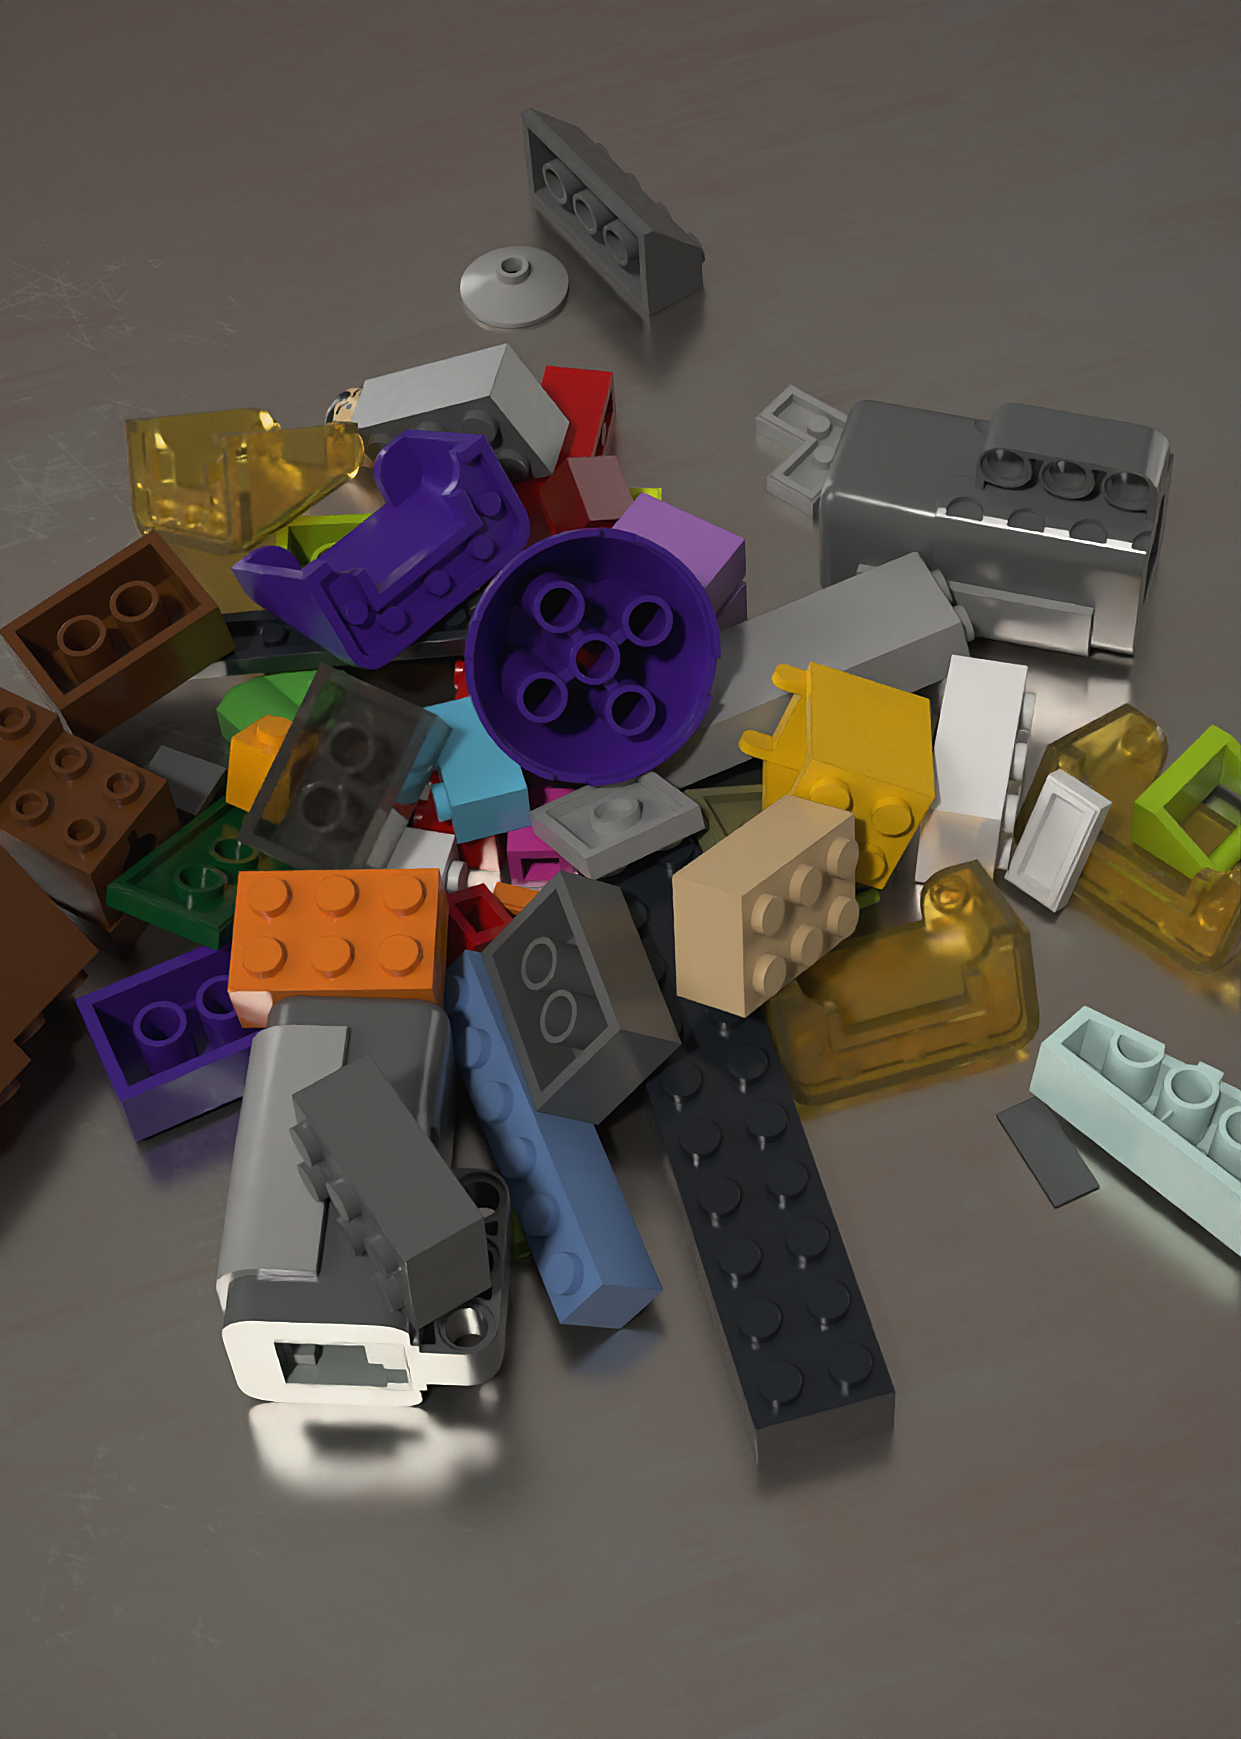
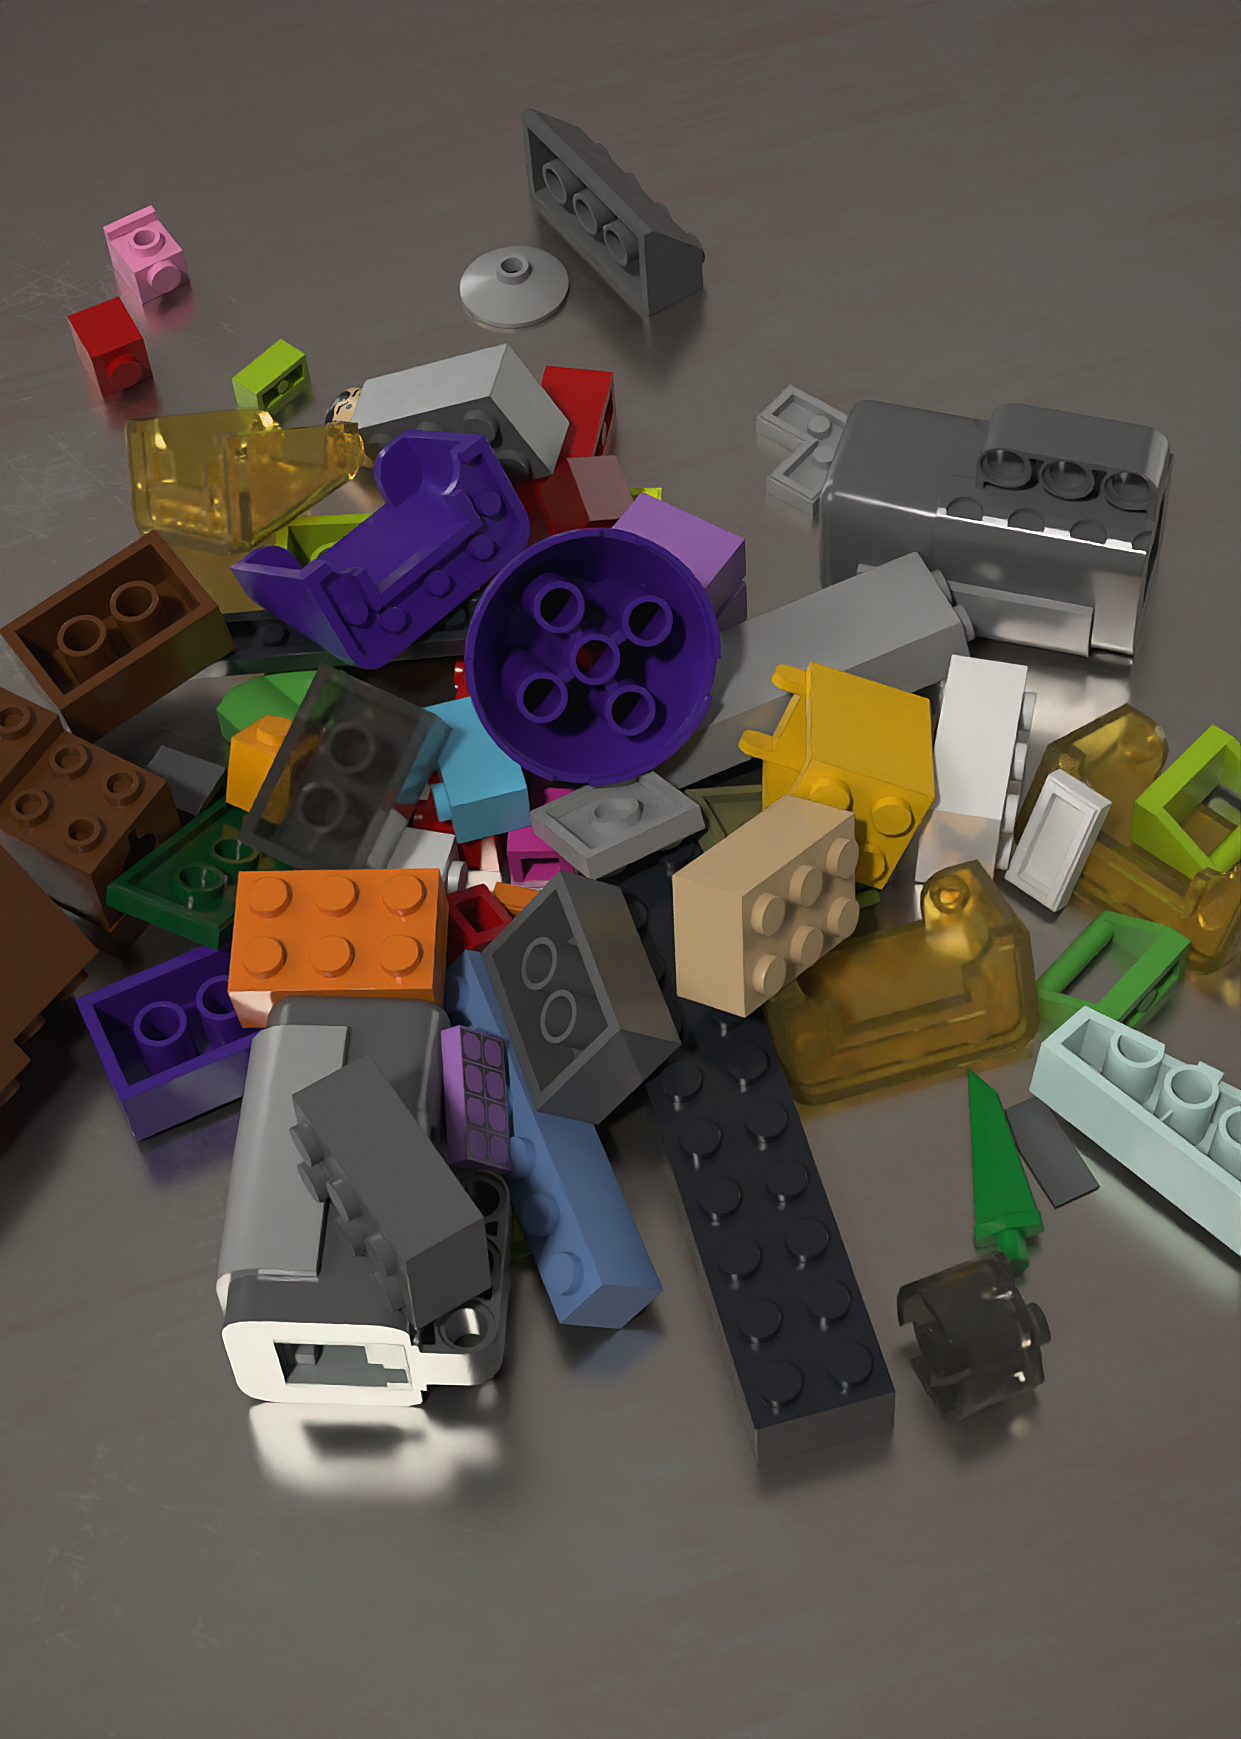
none -> red brick [67,296,153,397]
none -> bright pink brick [103,205,190,304]
none -> lime piece [232,339,310,419]
none -> medium lavender tile [441,1025,511,1175]
none -> clear smoke brick [896,1250,1051,1419]
none -> green bar [967,1066,1044,1273]
none -> bright green tile [1022,910,1191,1030]

